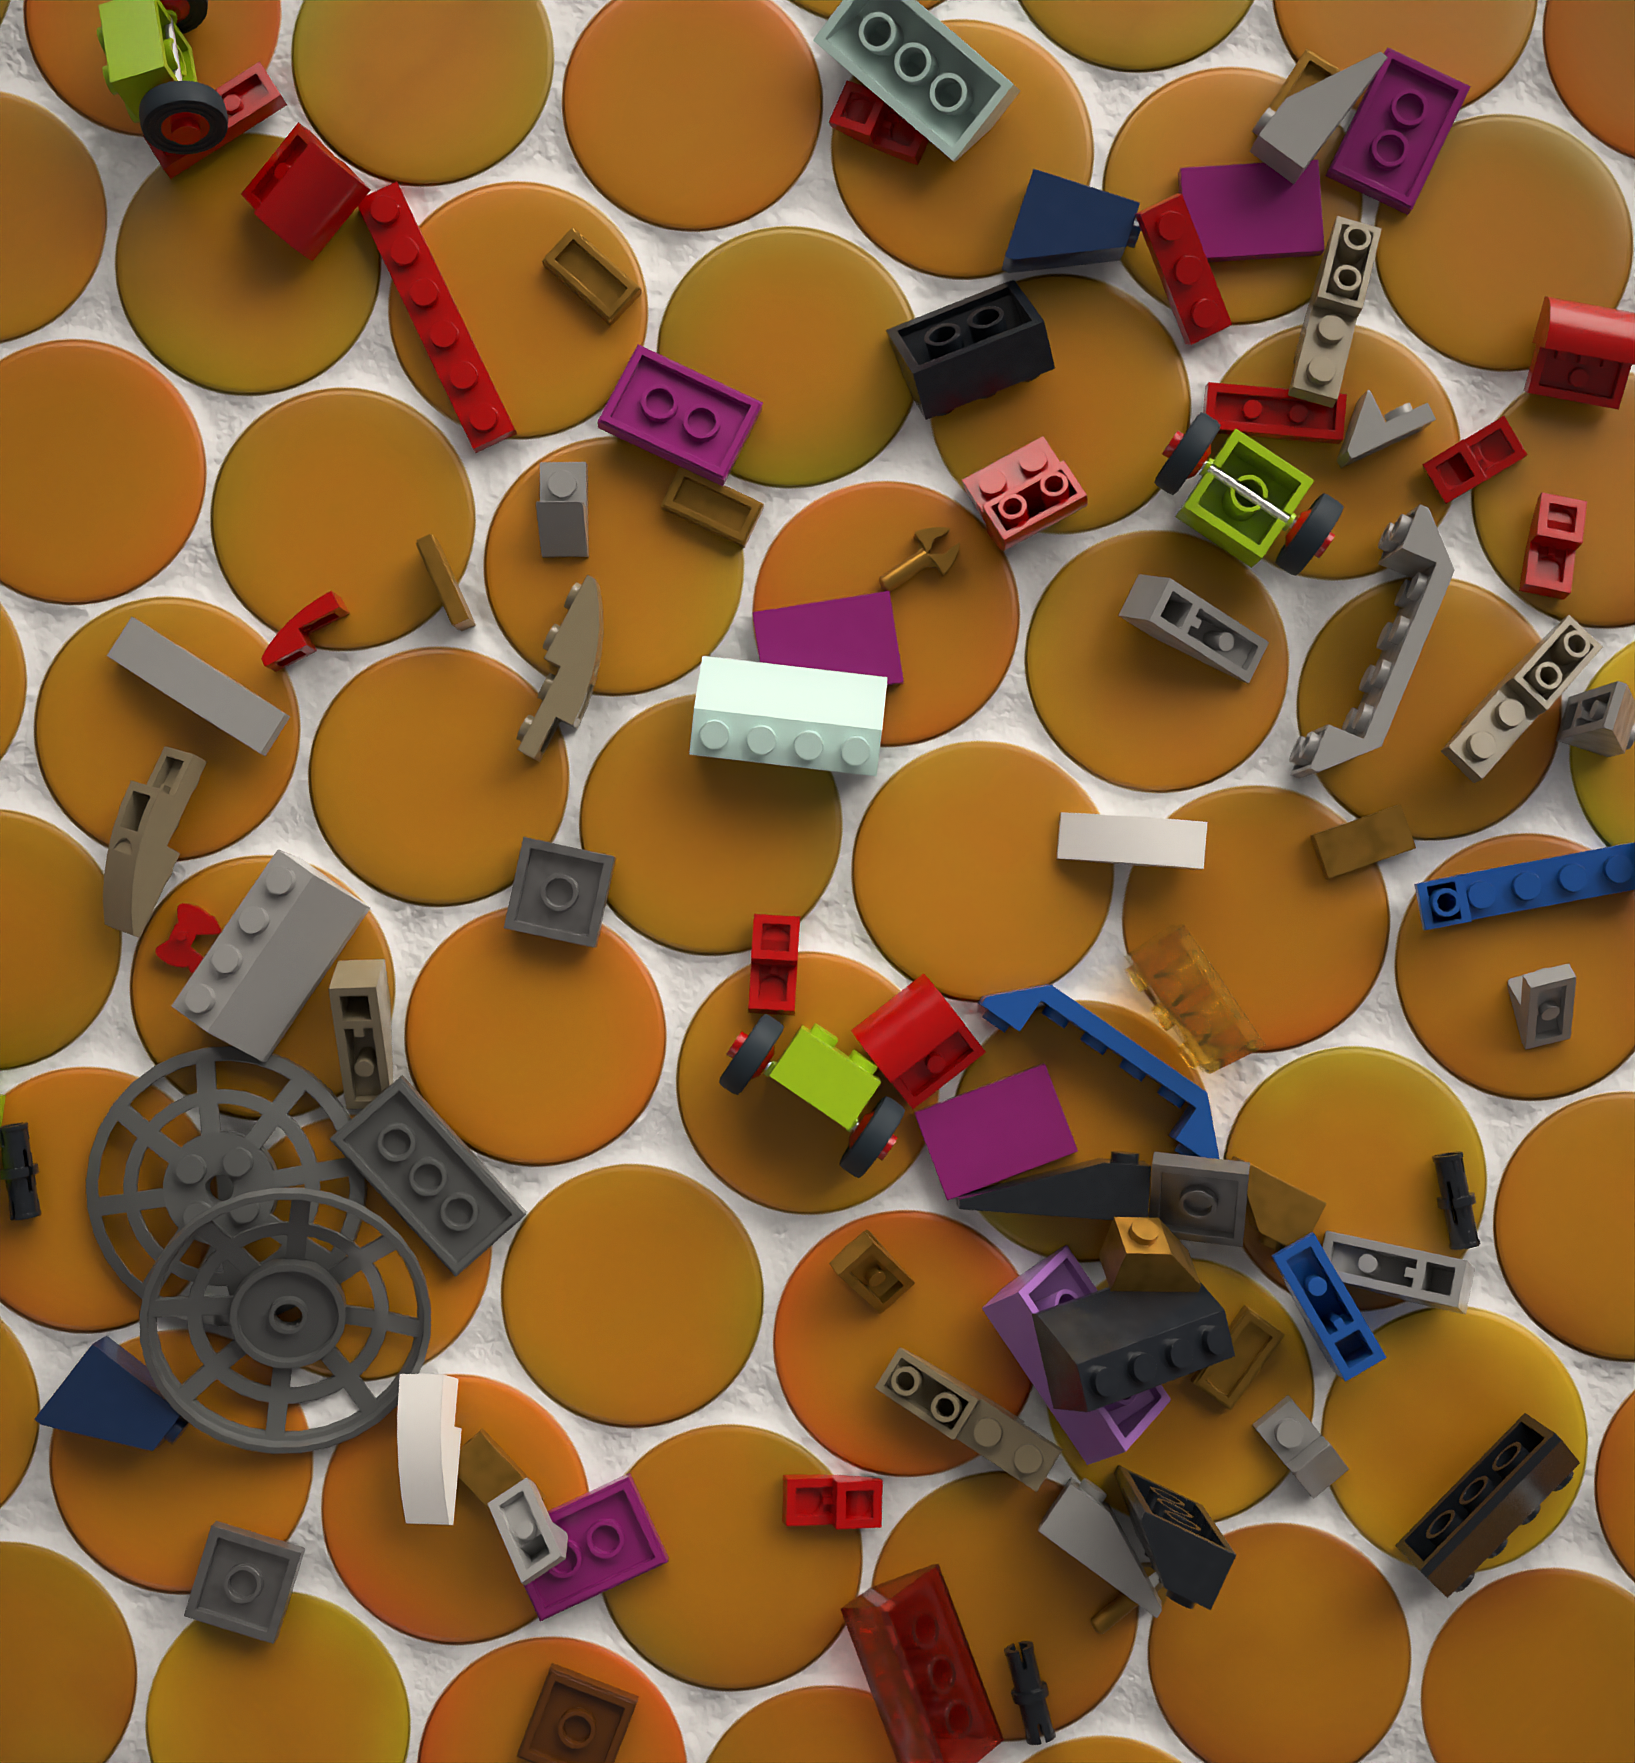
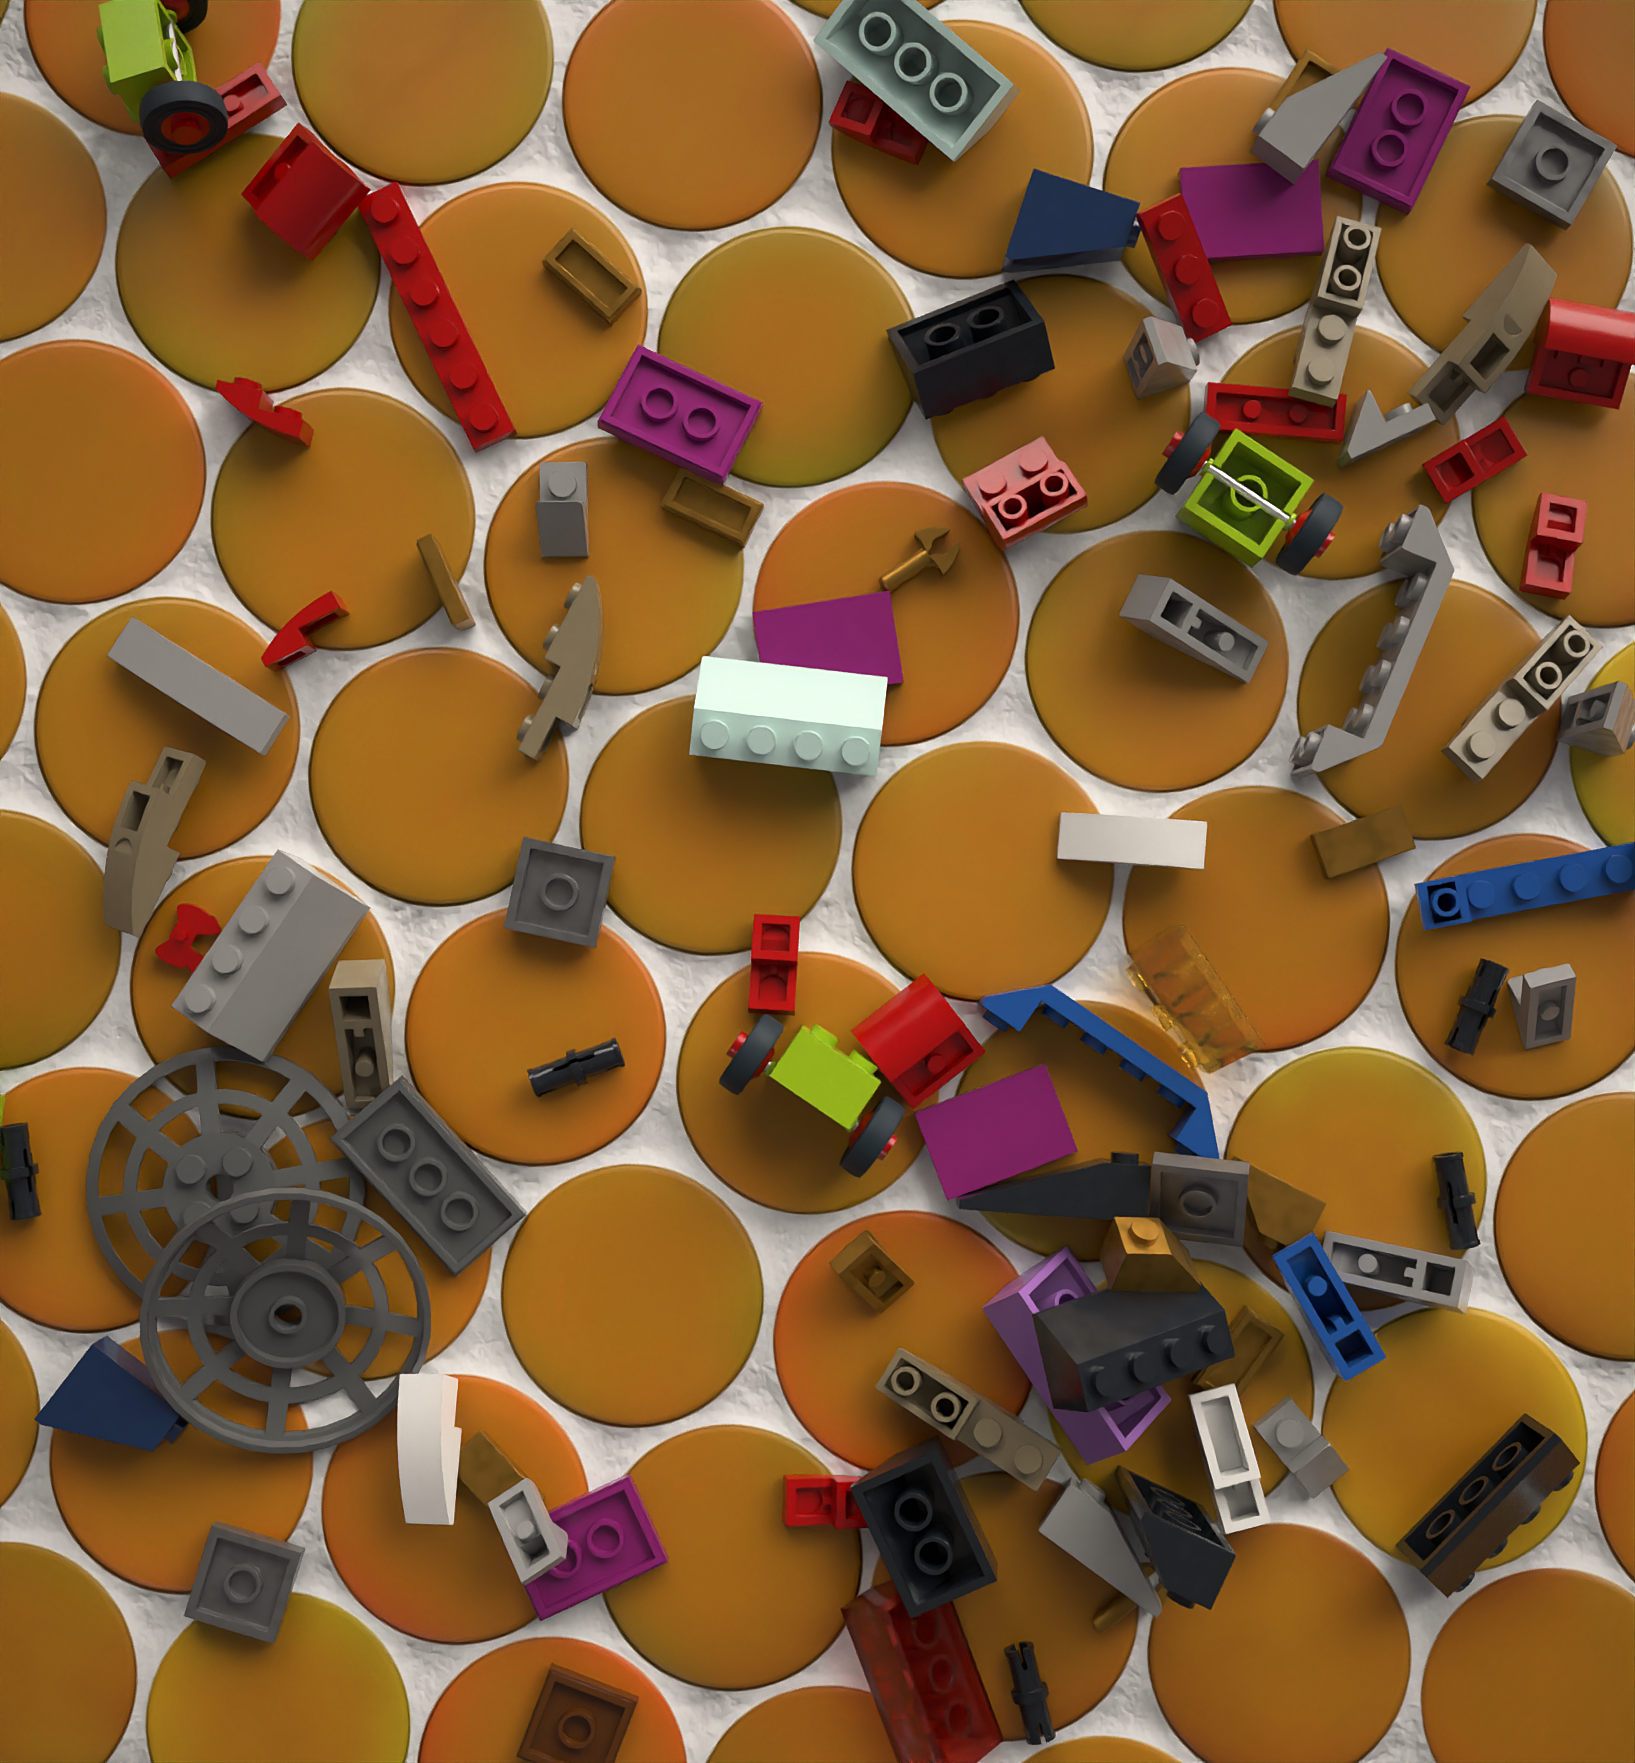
none -> red slope [215,377,314,447]
none -> black pin [527,1038,626,1098]
none -> black slope [850,1435,998,1619]
none -> light grey slope [1123,316,1200,400]
none -> white slope [1188,1383,1271,1534]
none -> dark tan slope [1407,243,1558,426]
none -> black pin [1444,958,1510,1056]
none -> flat silver plate [1486,99,1617,231]

